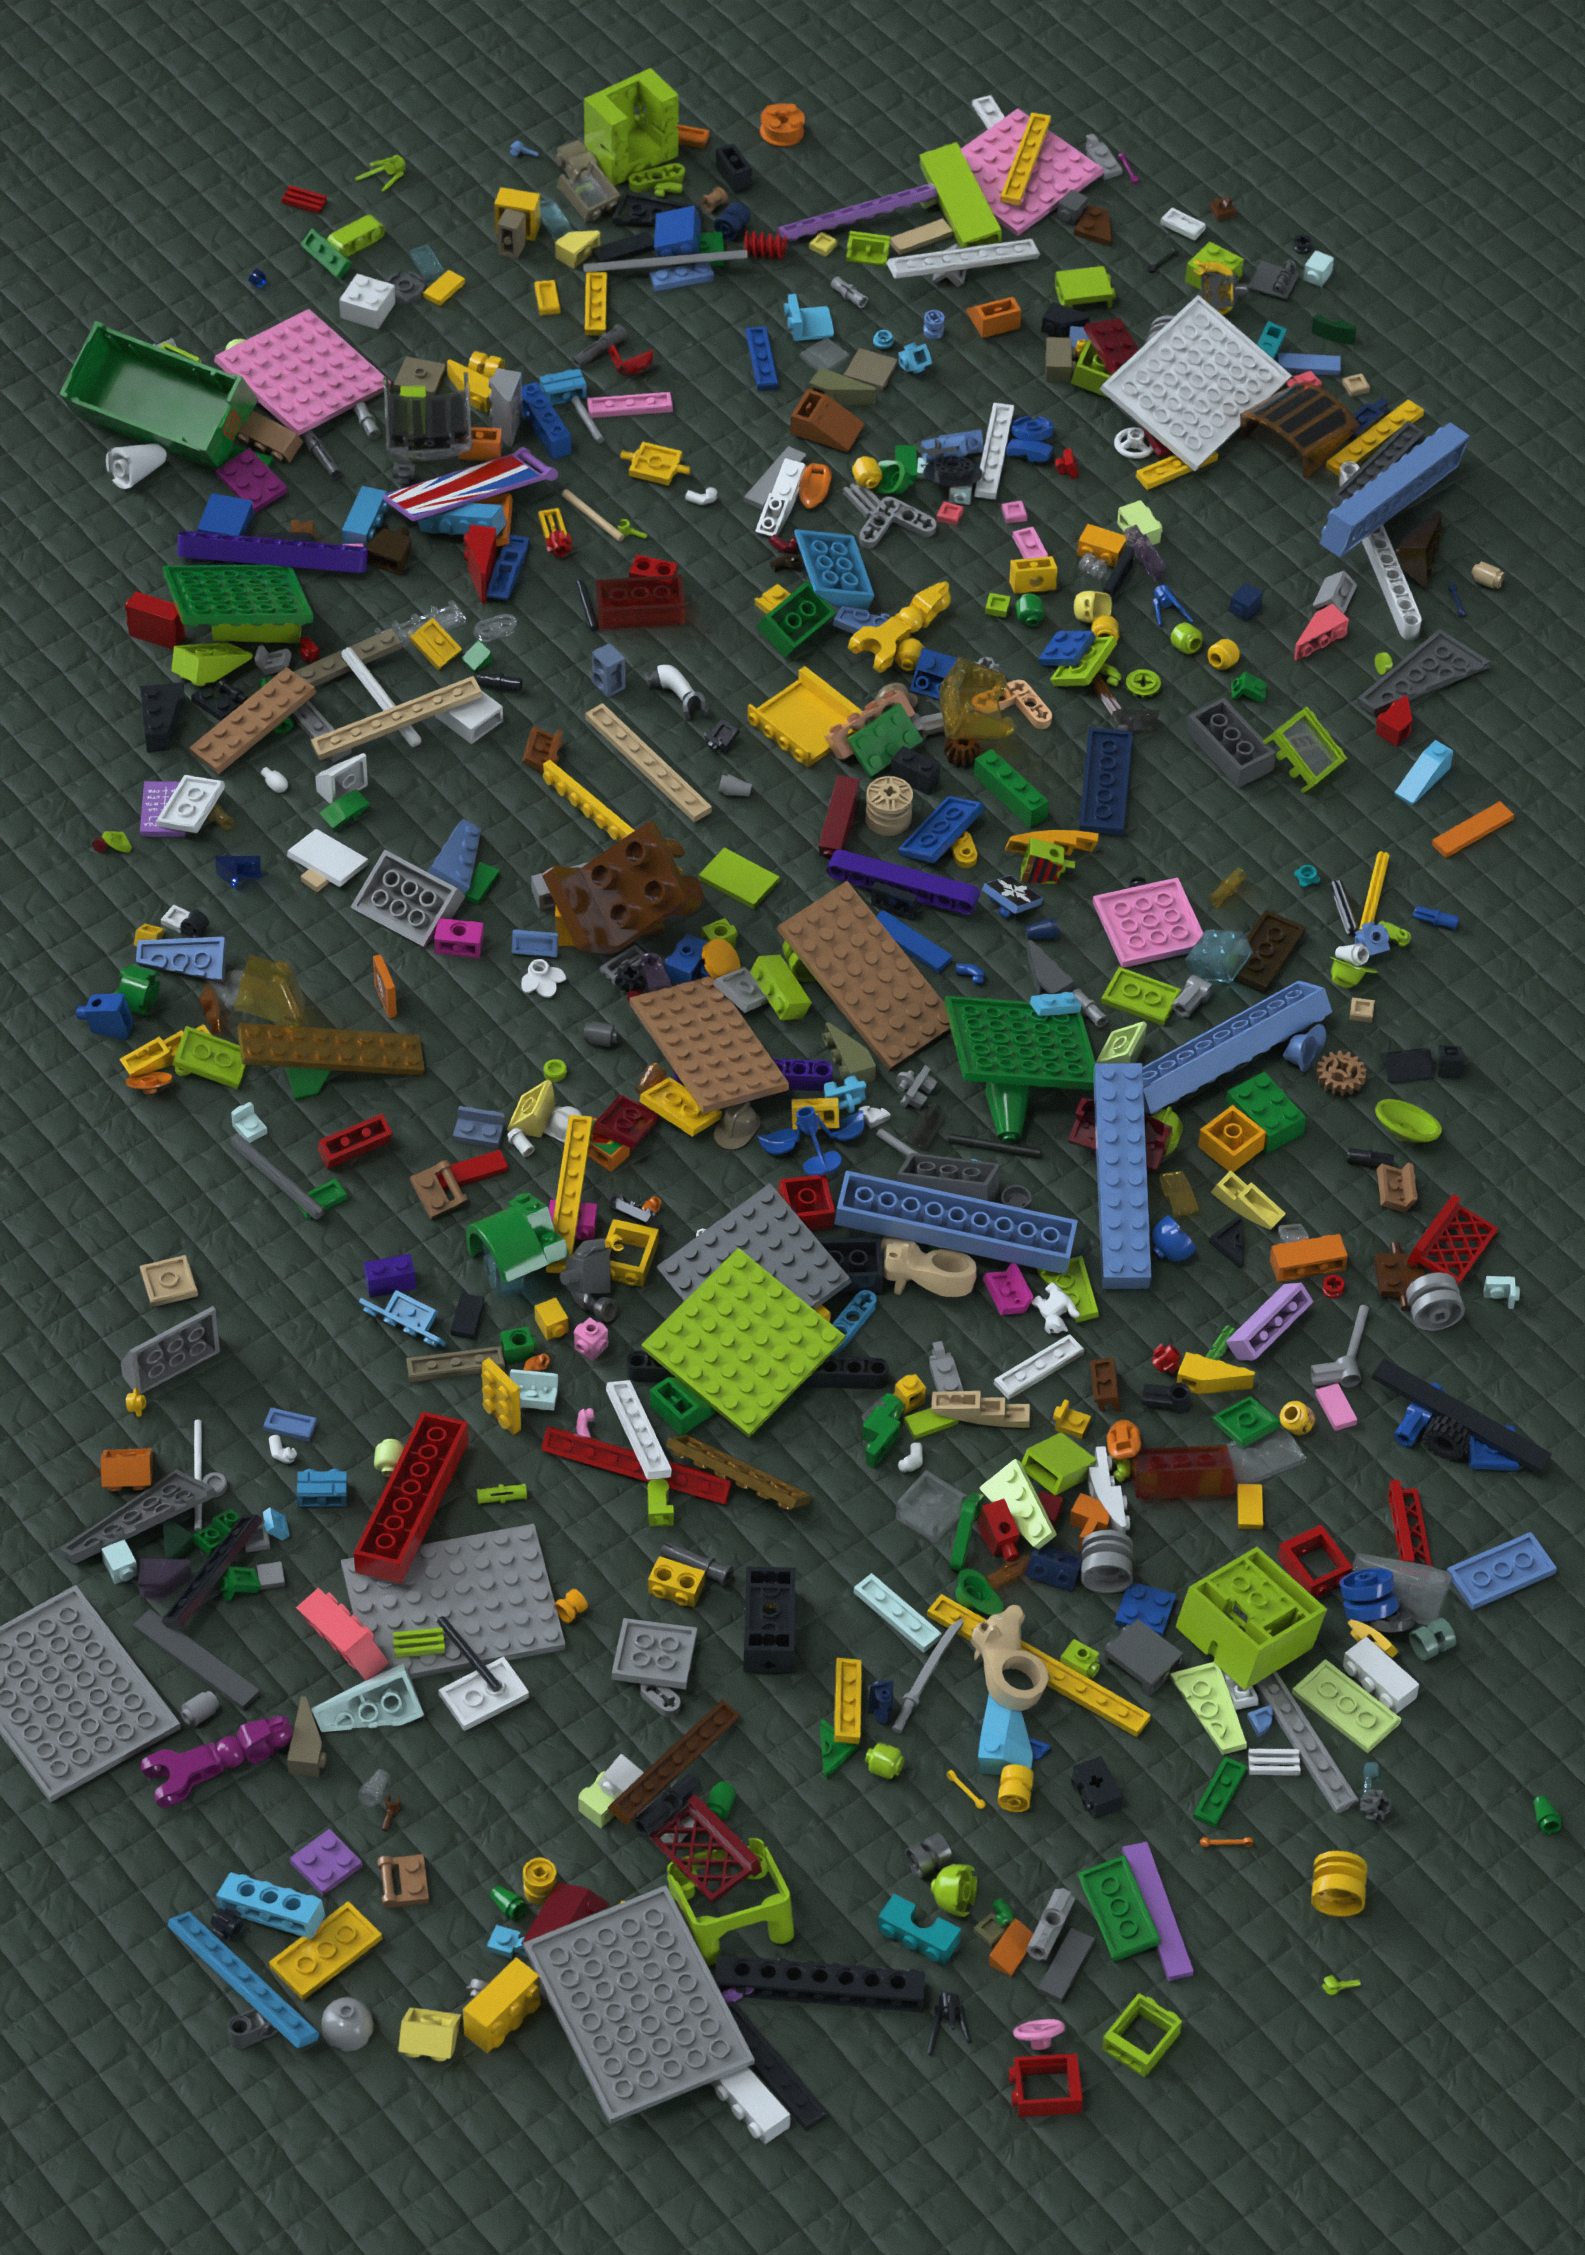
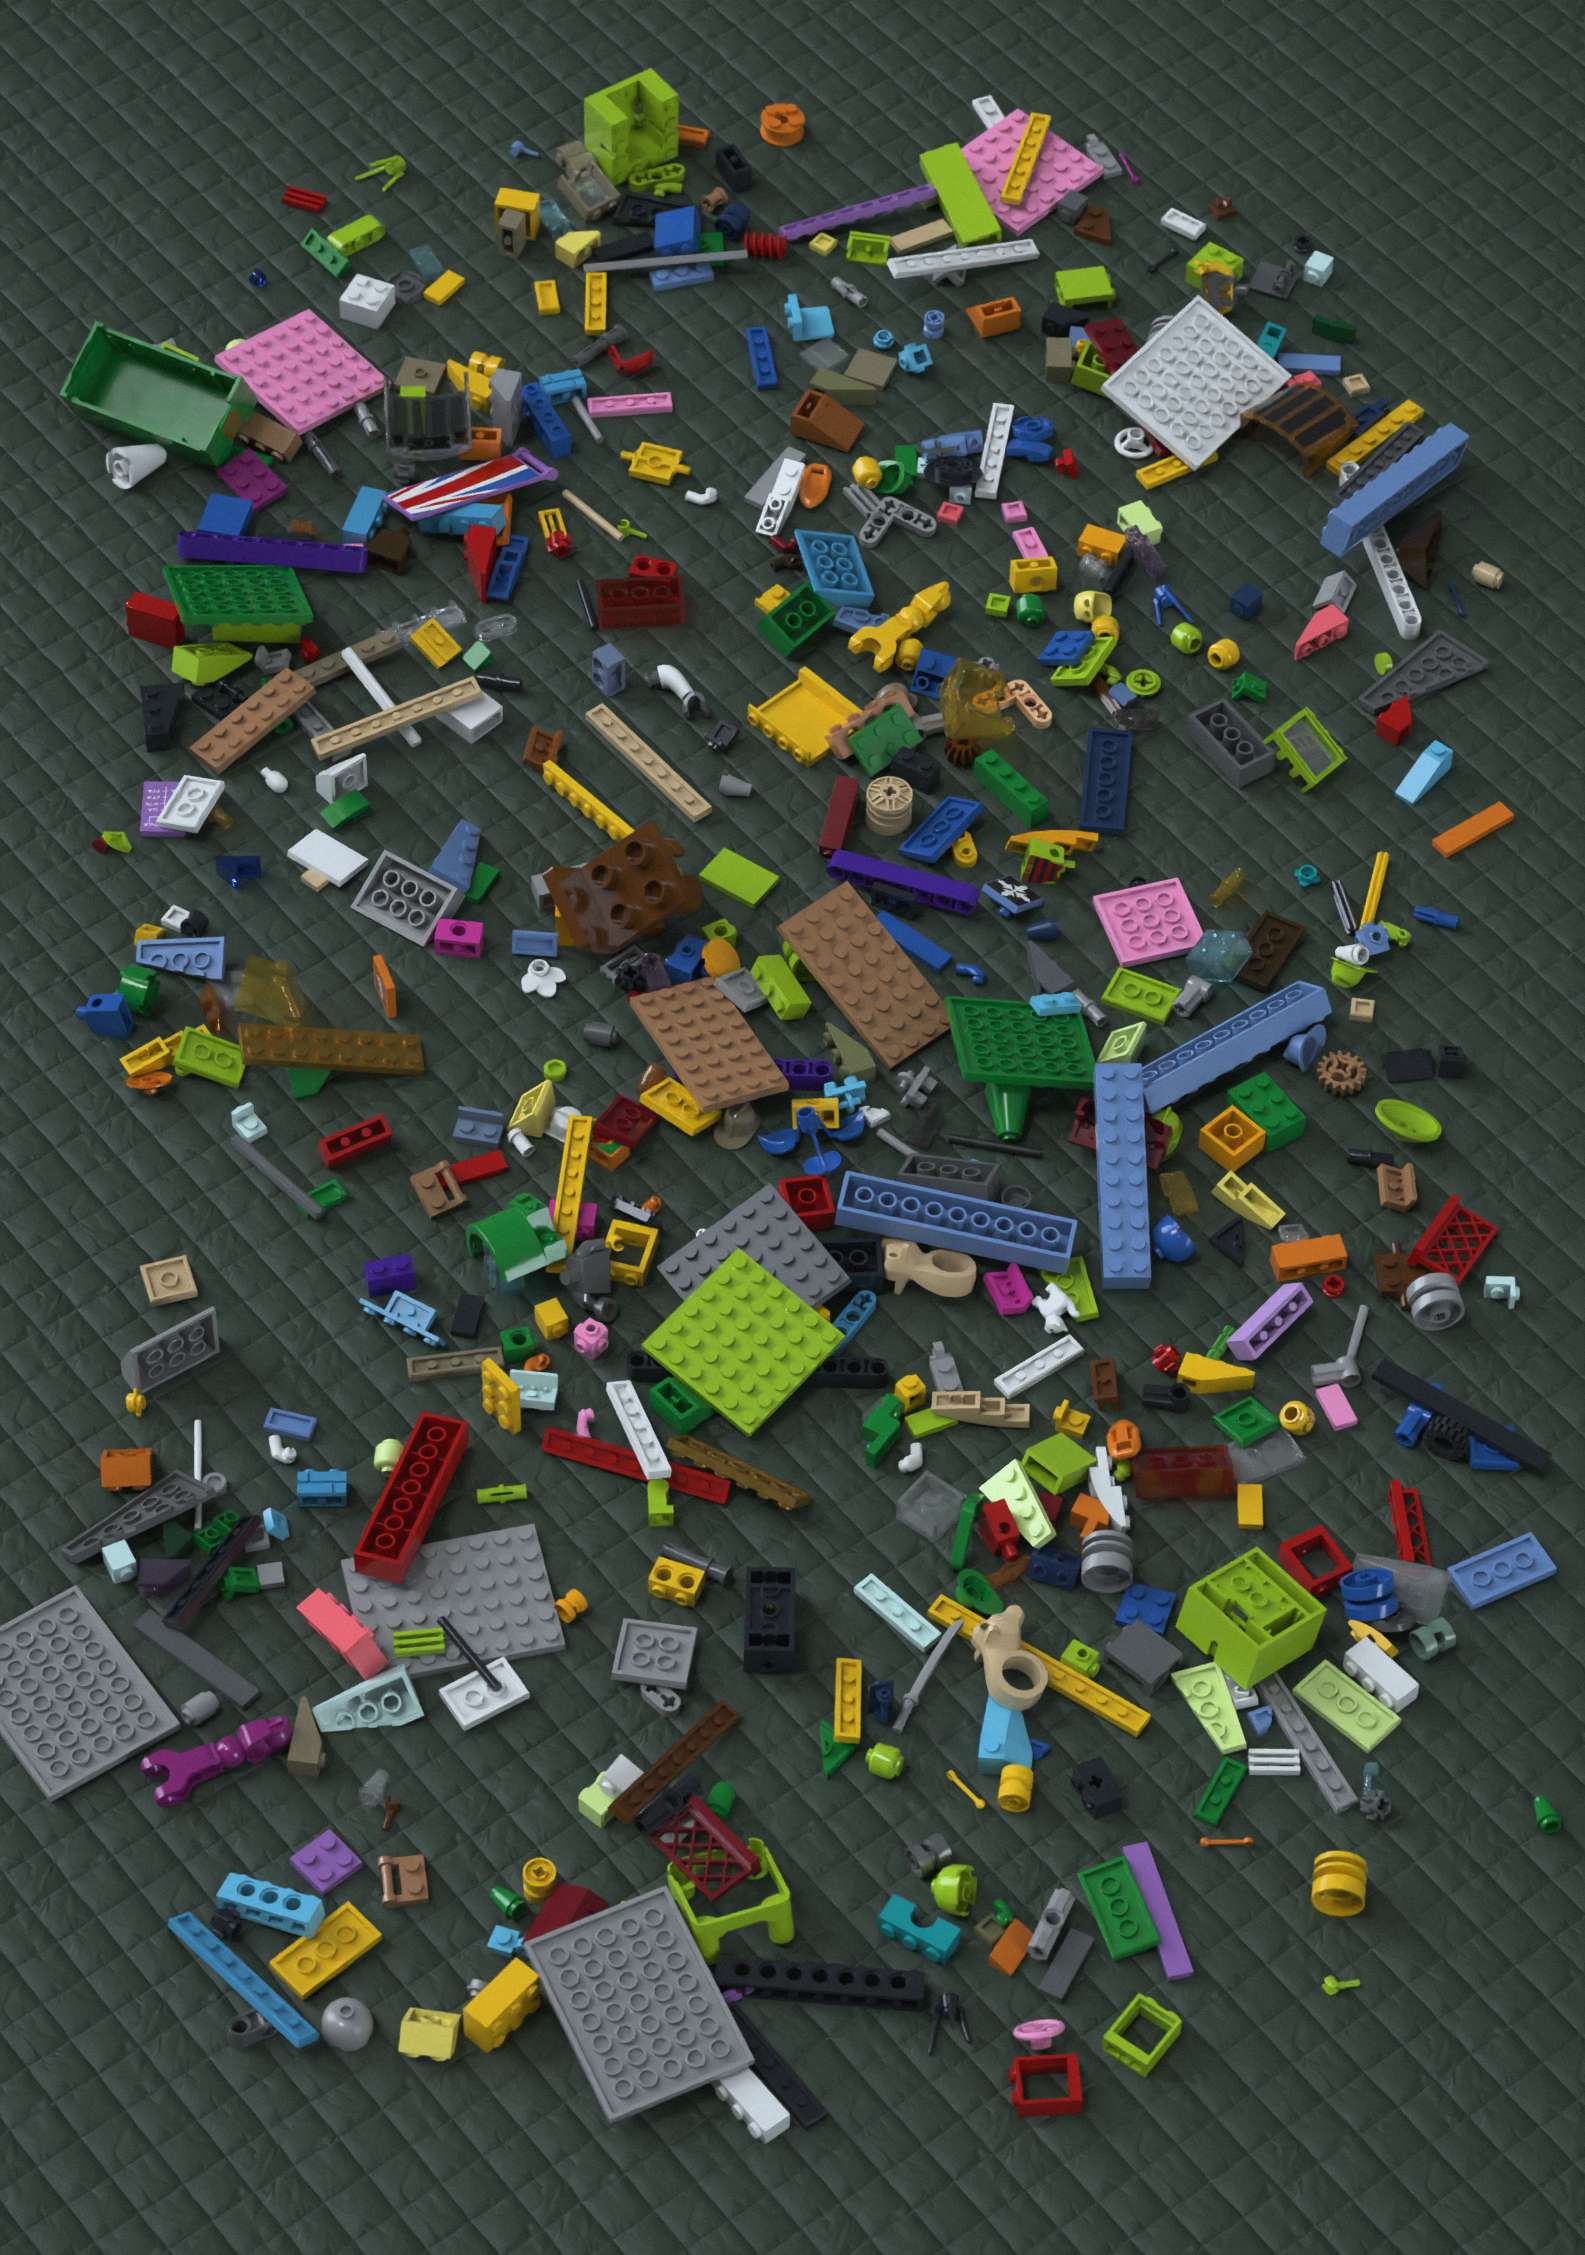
none -> medium blue tile [1108,682,1137,706]

